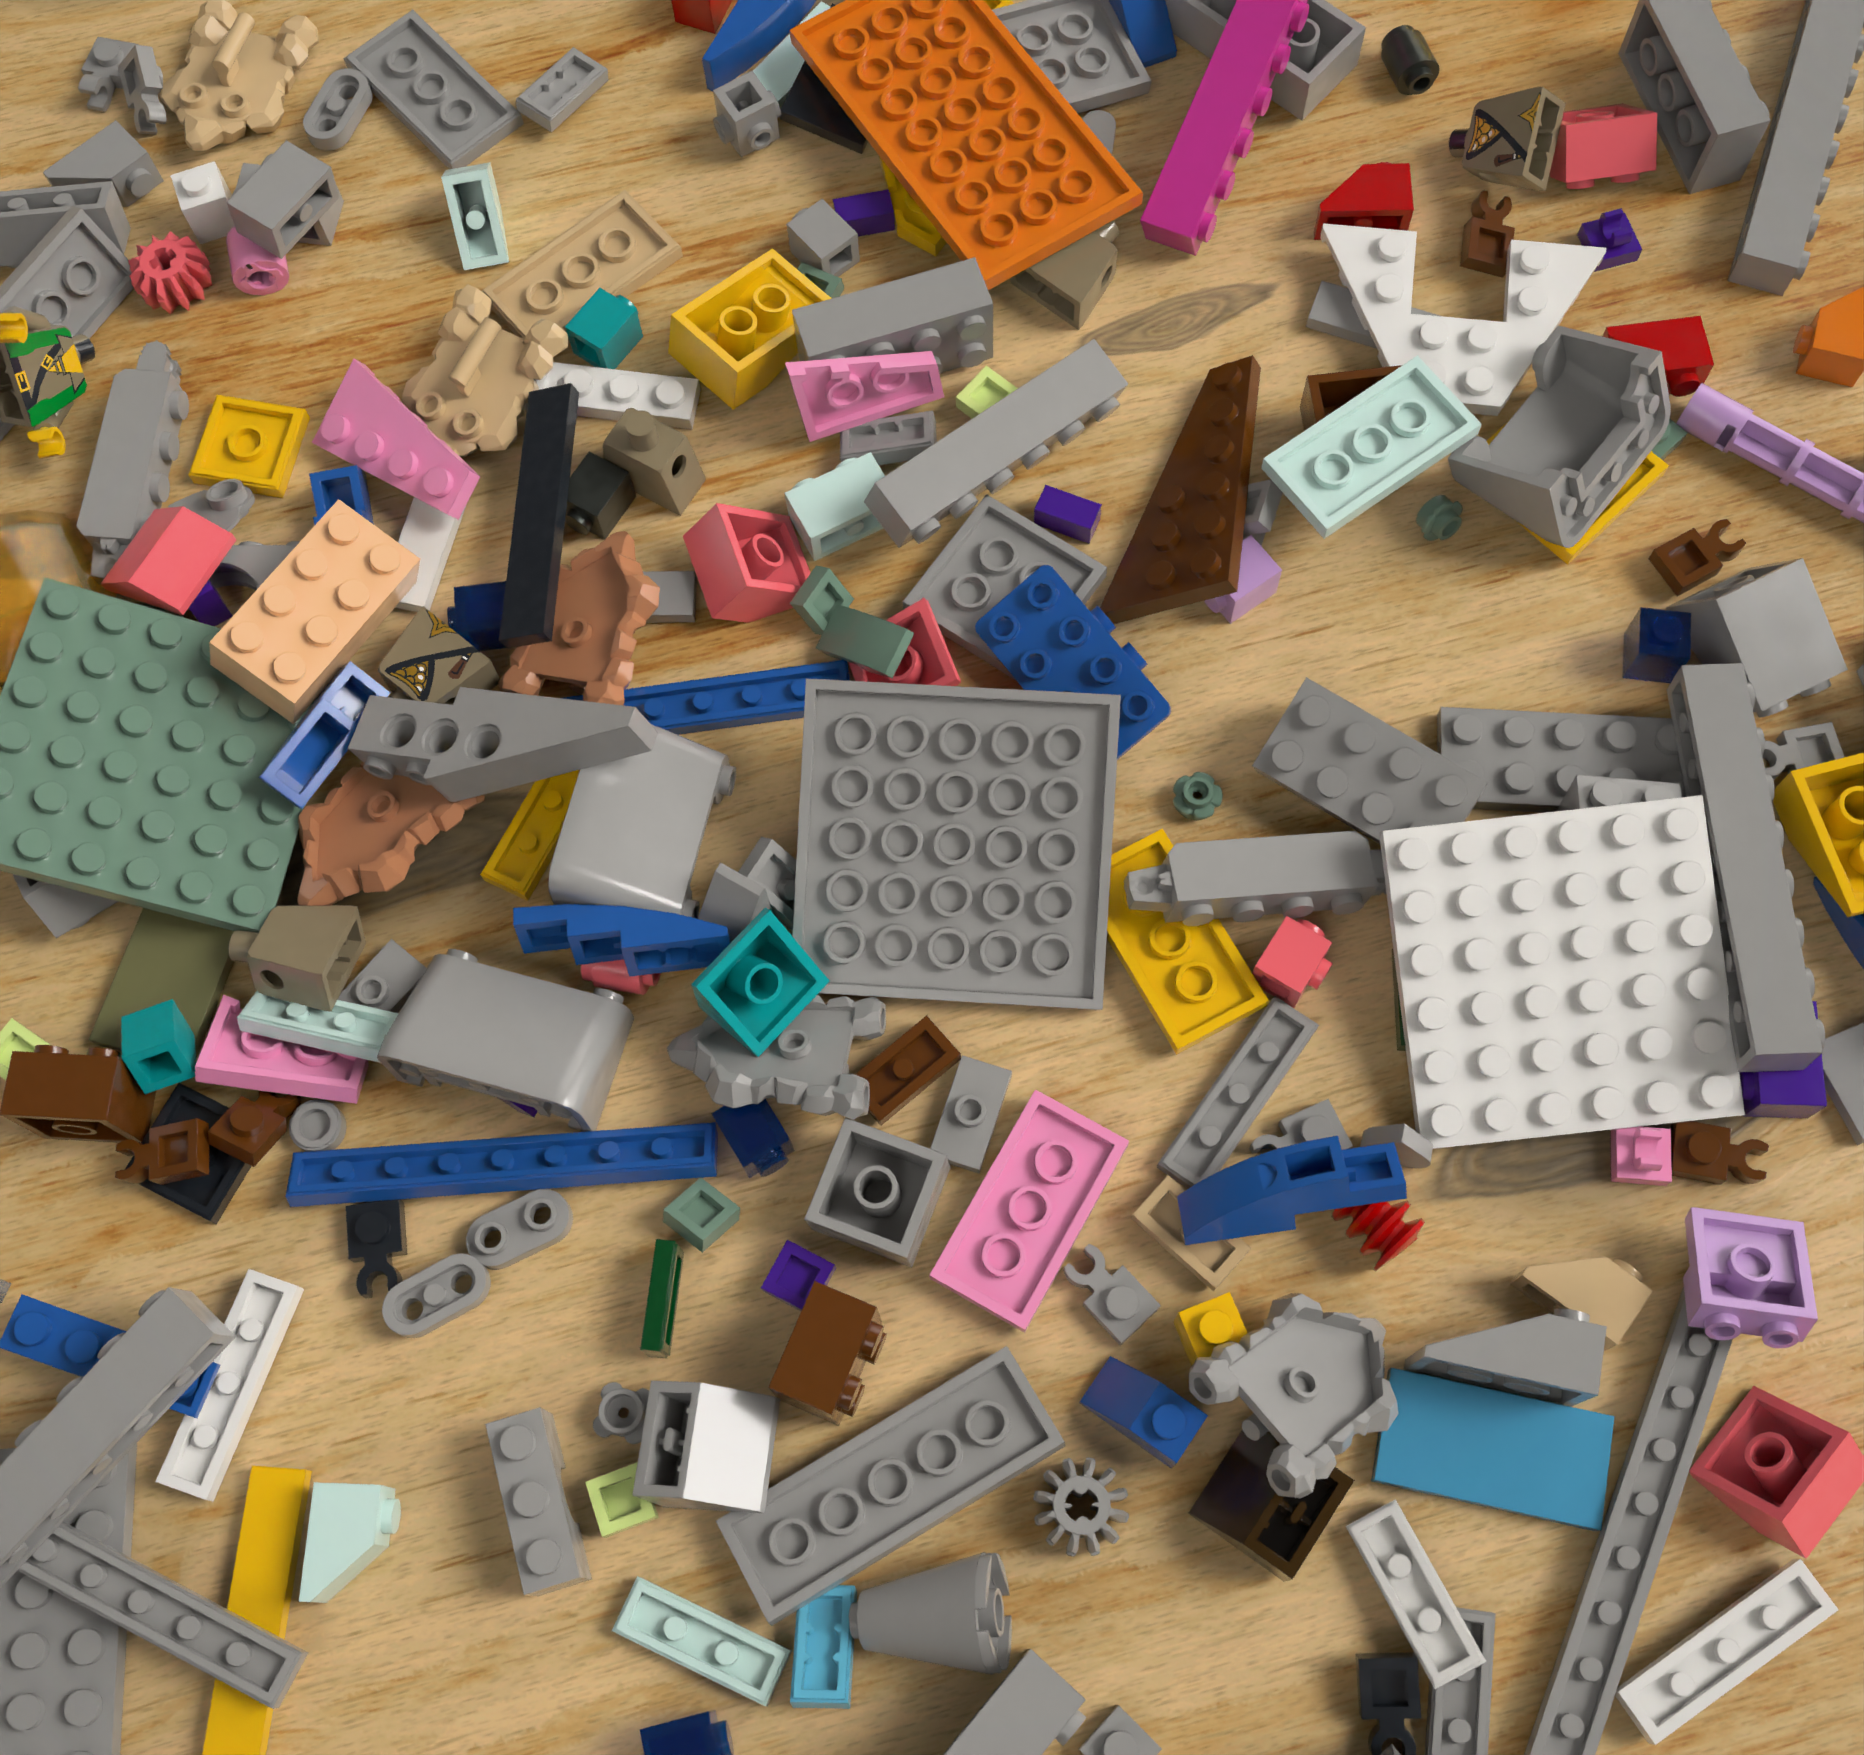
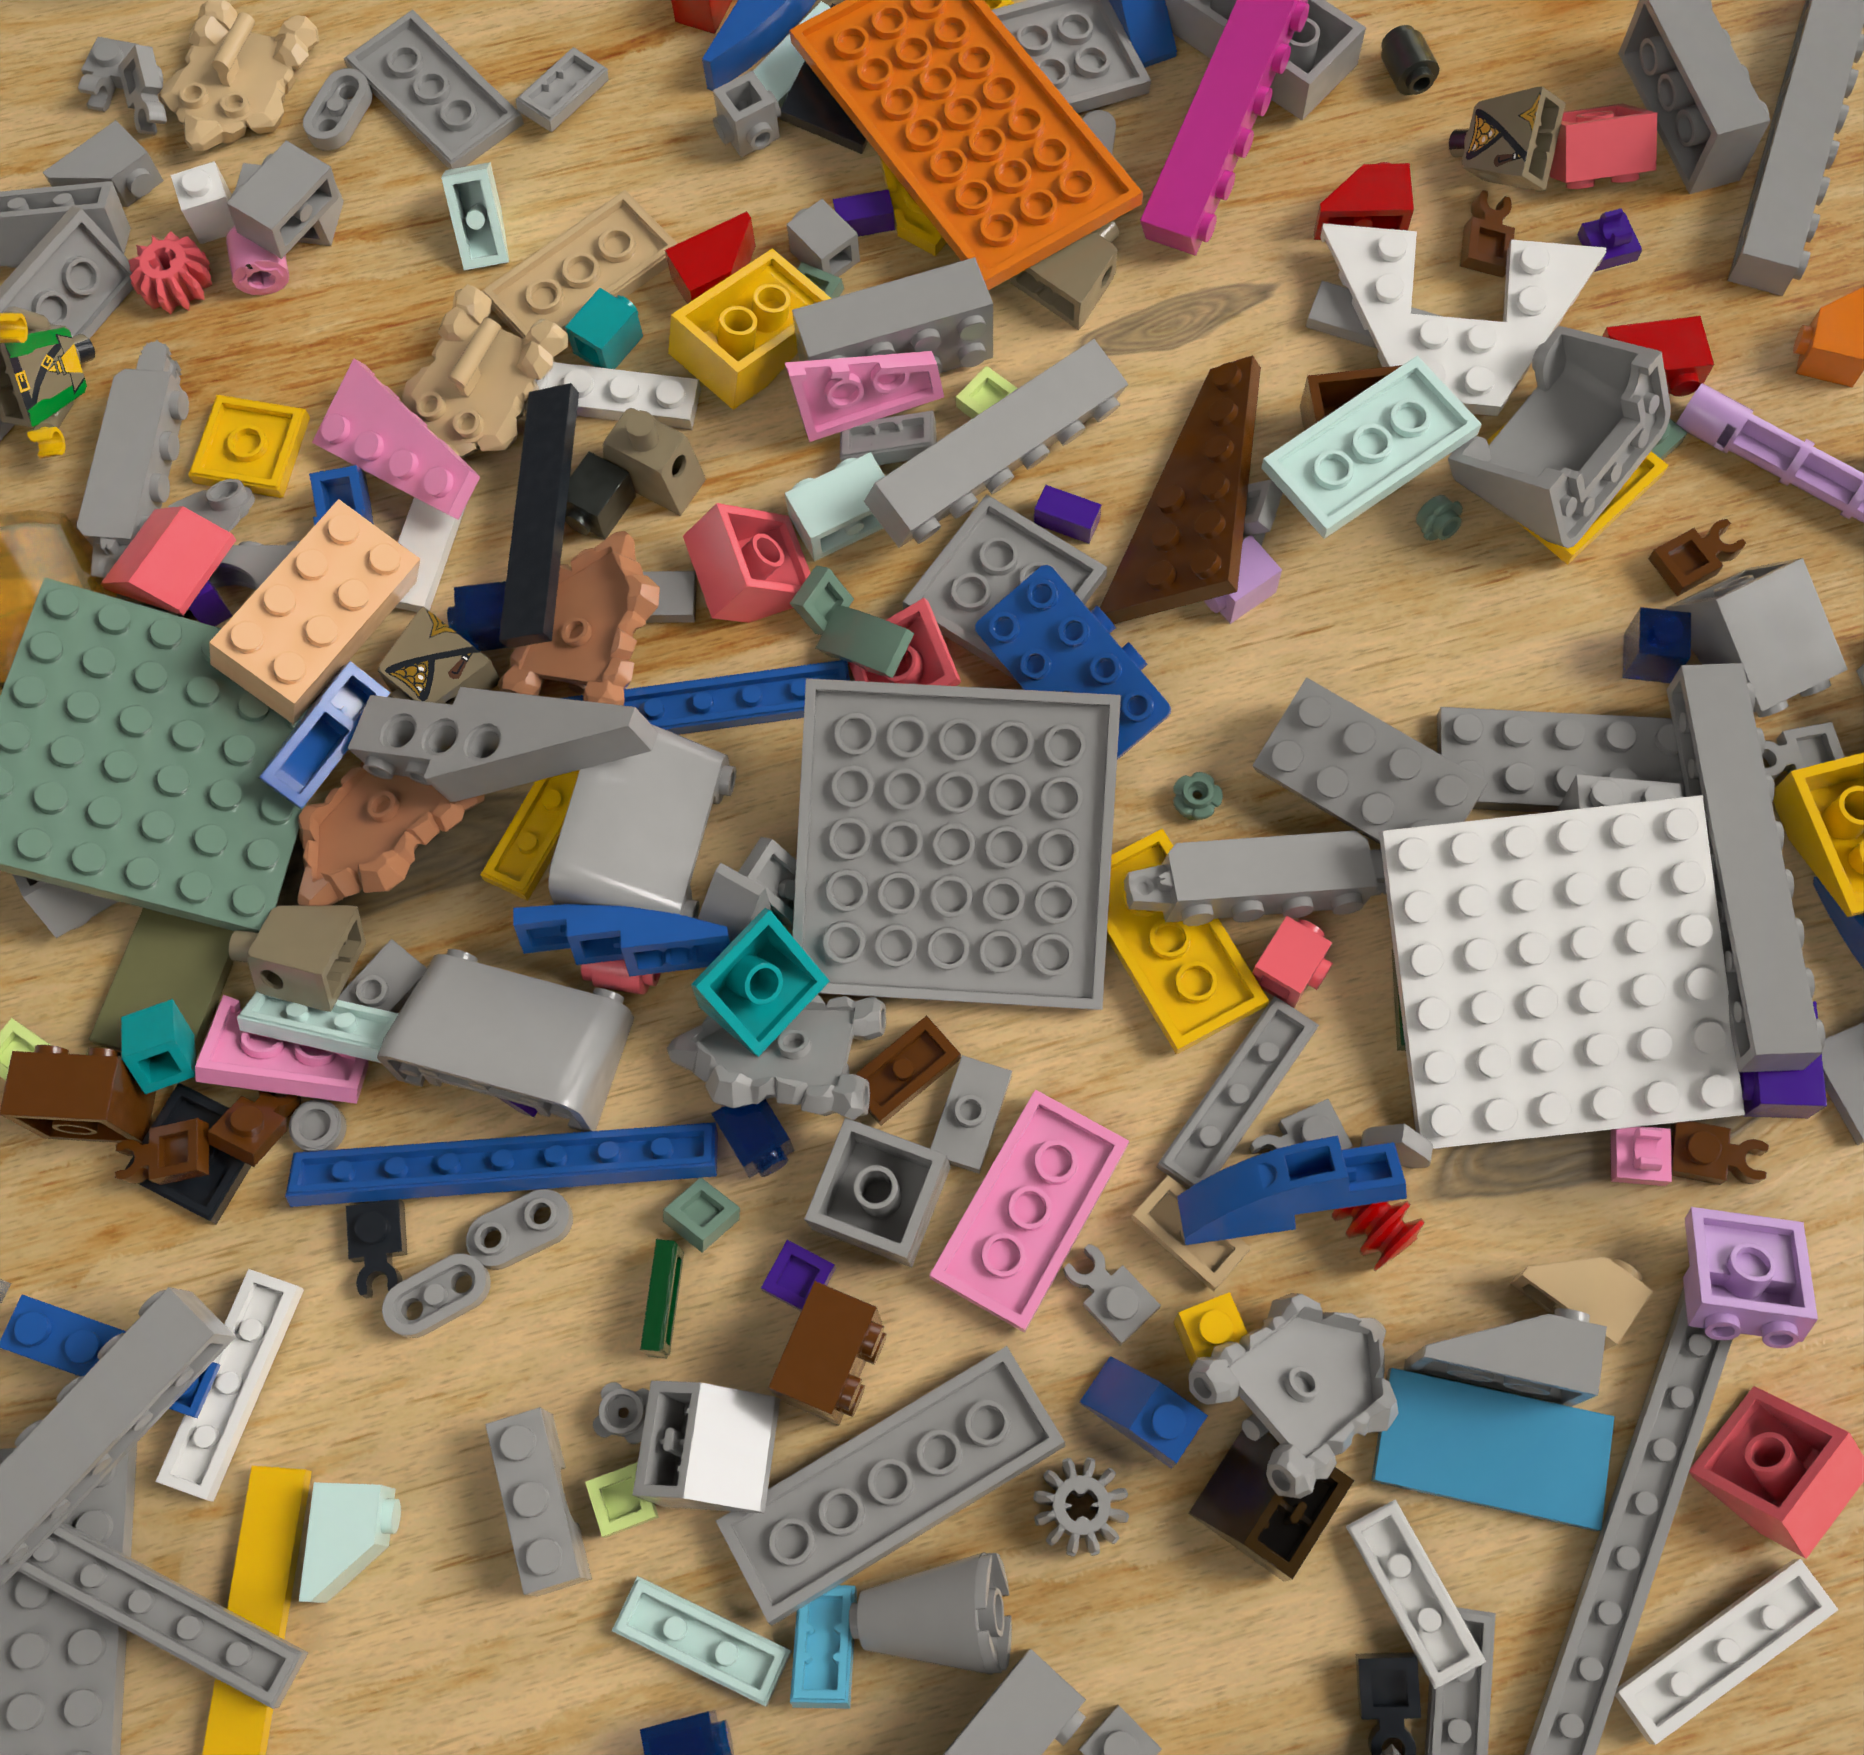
none -> red slope [665,211,756,304]

